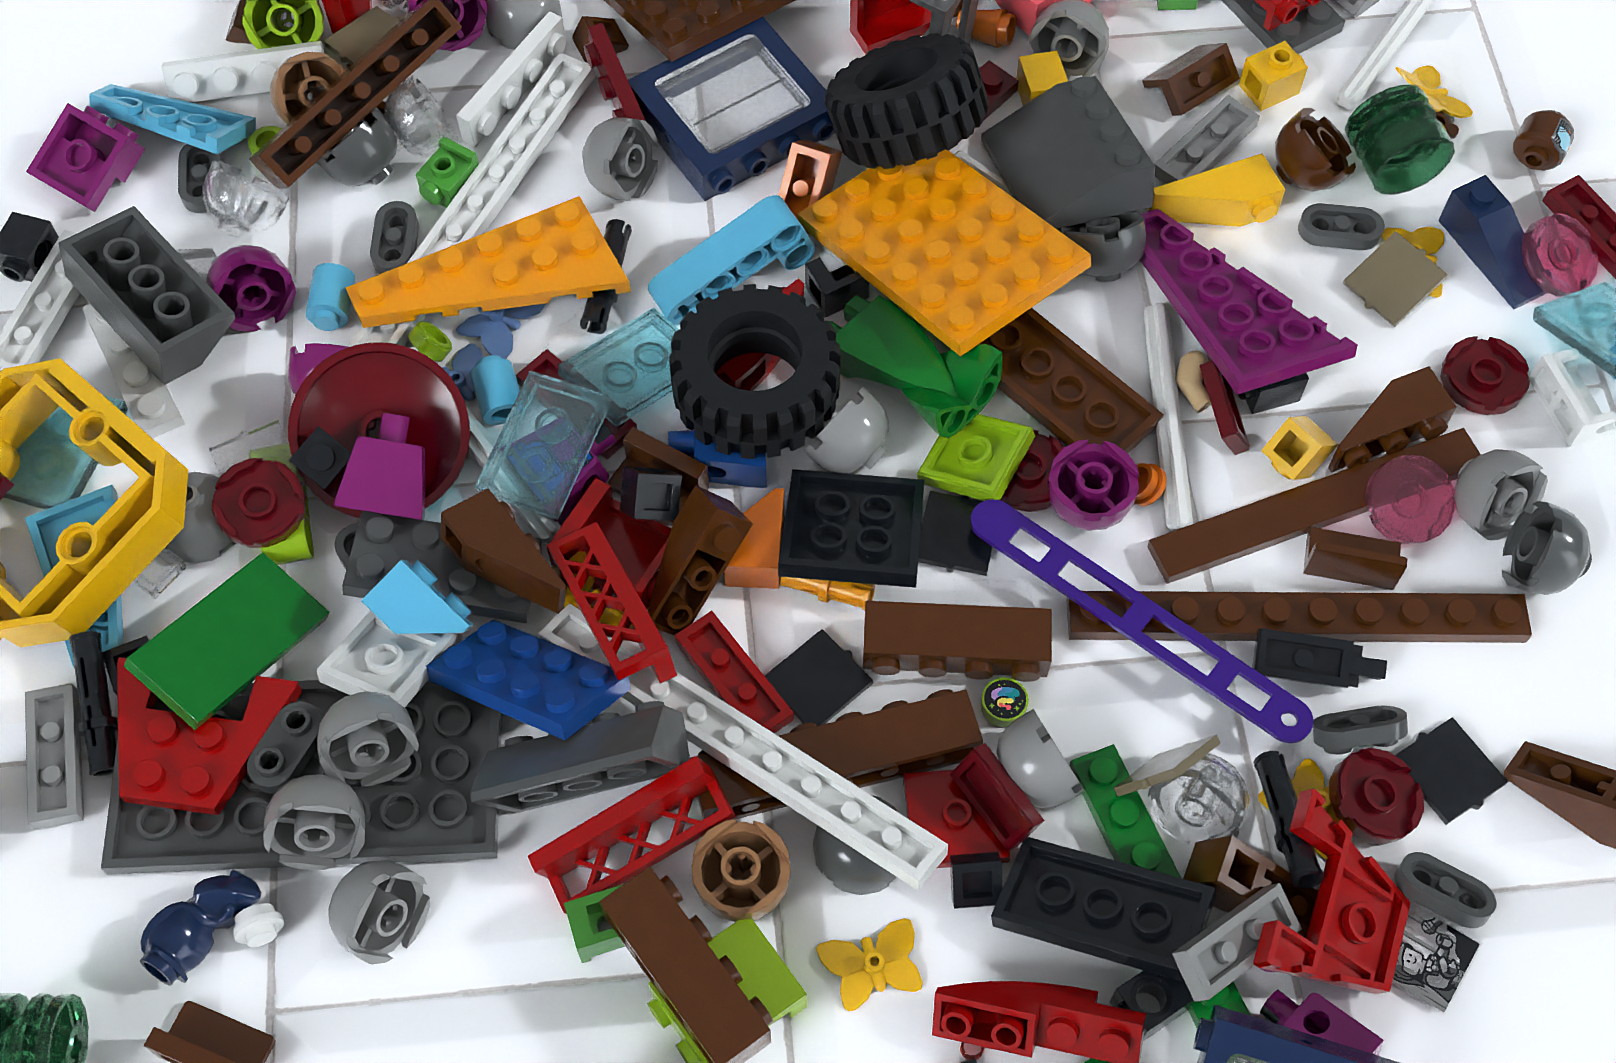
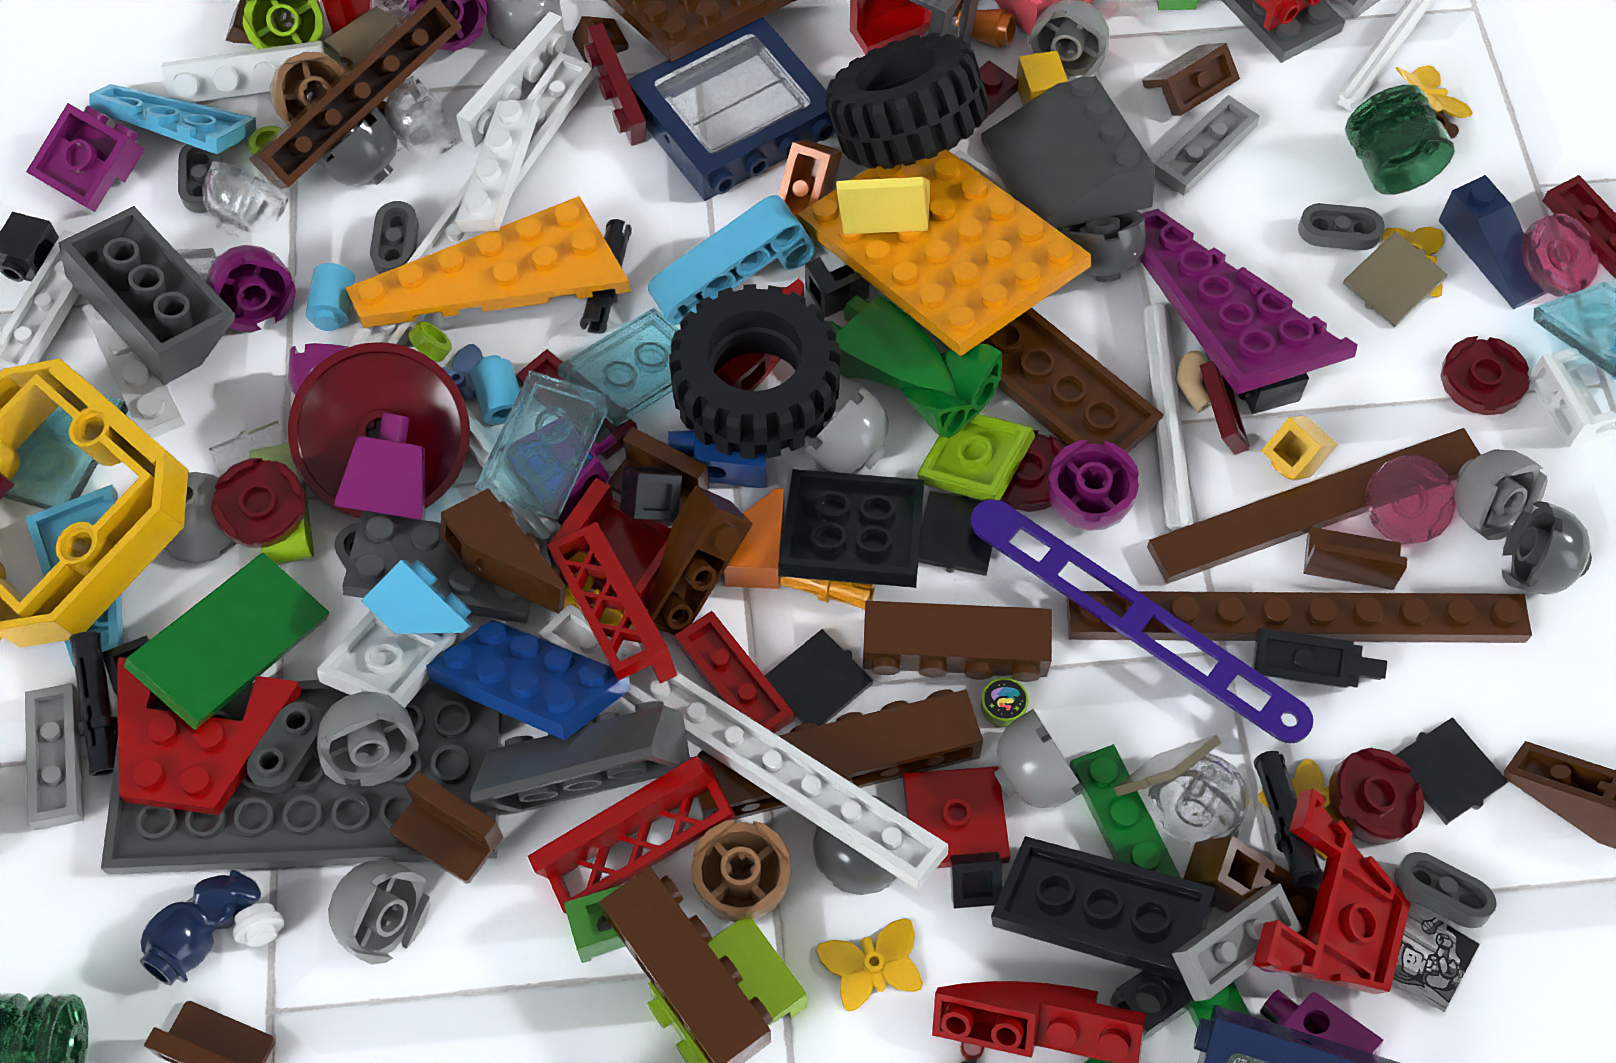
clear tile [132,547,187,599] -> none
light grey cylinder [263,775,365,870] -> none
black plate [289,426,352,490] -> none
bright green brick [415,136,479,208] -> none
medium blue piece [456,303,546,359] -> none
light grey cylinder [582,118,658,201] -> none
dark red tile [950,743,1045,852] -> none
orange plate [1134,463,1167,507] -> none
yellow slope [1146,153,1285,227] -> none
yellow brick [1238,41,1308,111] -> none
reddish brown cylinder [1275,108,1356,192] -> none
dark grey plate [1313,705,1408,755] -> none
reddish brown slope [1328,366,1457,473] -> none
reddish brown head [1513,110,1574,171] -> none
none -> reddish brown panel [390,771,503,884]
none -> white plate [455,99,540,232]
none -> light yellow slope [836,177,930,234]

